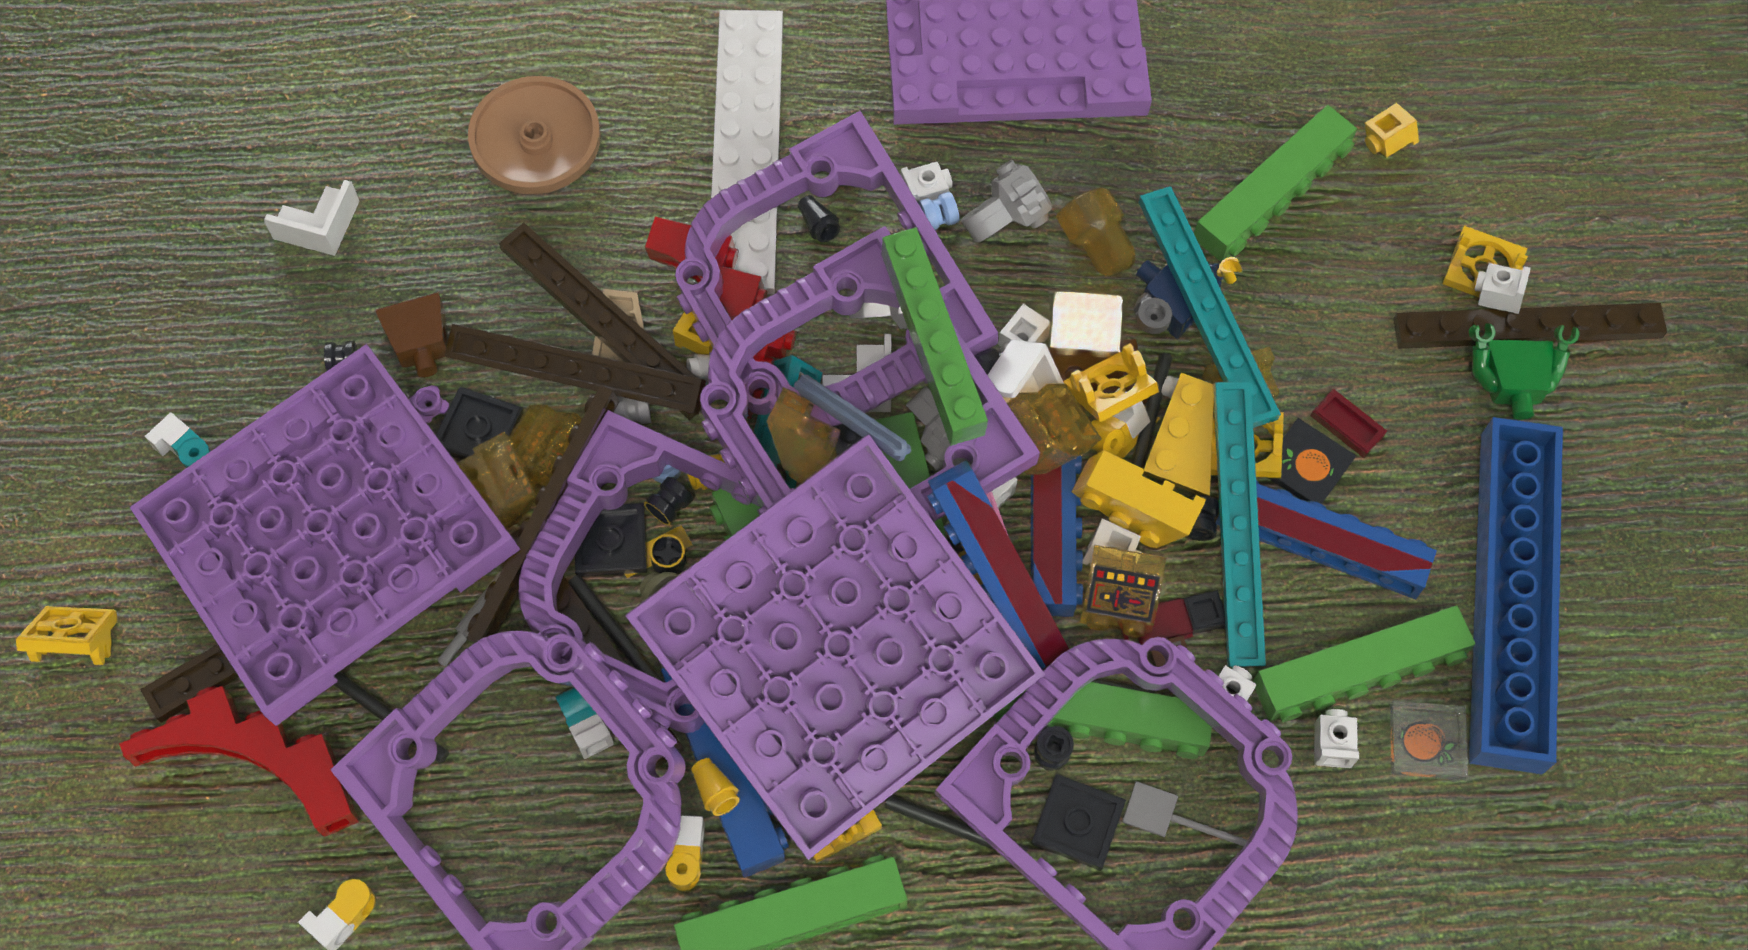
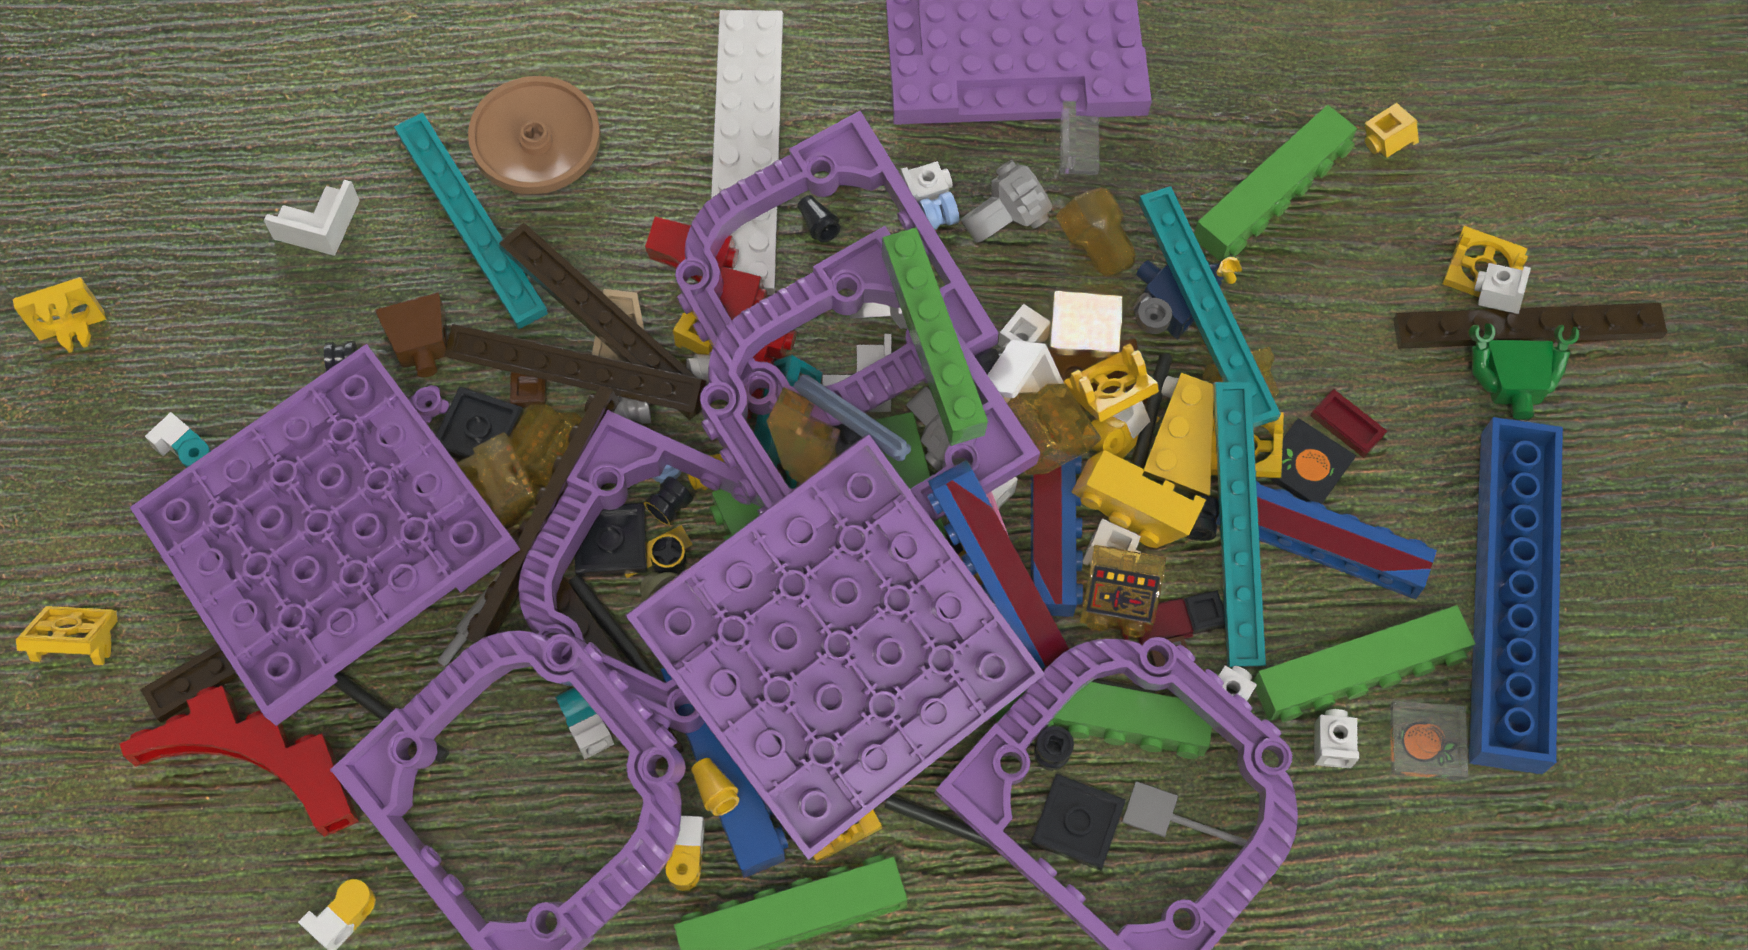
none -> yellow piece [12,277,106,353]
none -> teal plate [394,112,548,329]
none -> reddish brown tile [510,372,546,408]
none -> clear panel [1060,101,1099,175]

